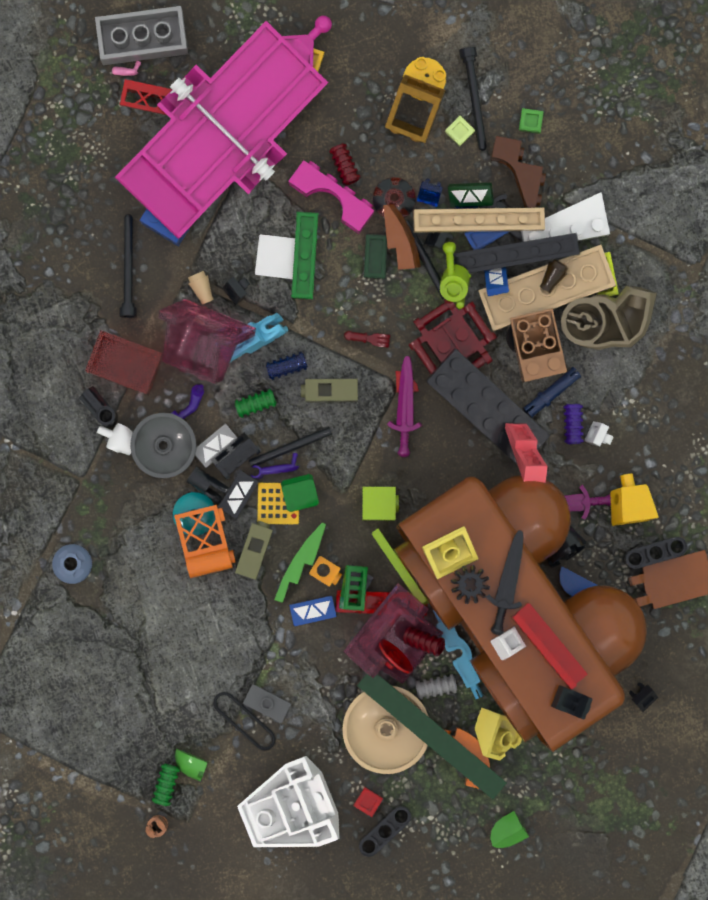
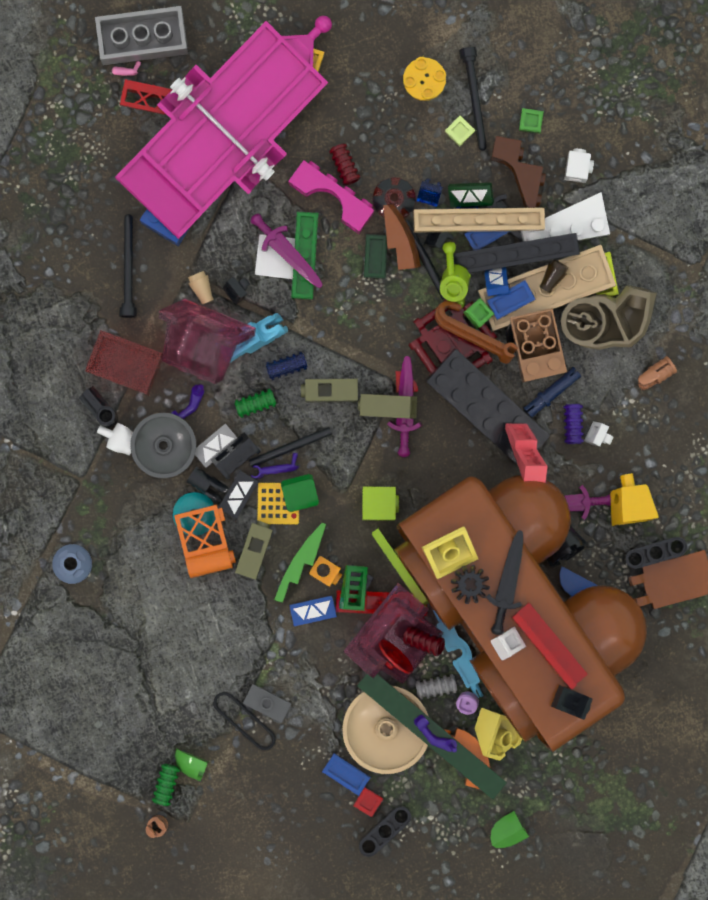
white wedge [237,756,339,847] -> none
dark red piece [344,331,391,348] -> none
pearl gold window [385,75,445,143] -> none
black tile [629,682,658,712] -> none
none -> magenta sword [250,214,323,288]
none -> blue tile [322,753,371,796]
none -> olive brick [358,394,417,419]
none -> dark purple piece [414,714,457,752]
none -> dark orange piece [435,301,518,364]
none -> lavender tile [456,691,479,715]
none -> bright green tile [463,298,494,329]
none -> blue tile [487,280,536,320]
none -> white brick [564,148,594,183]
none -> nougat hinge [638,356,677,390]

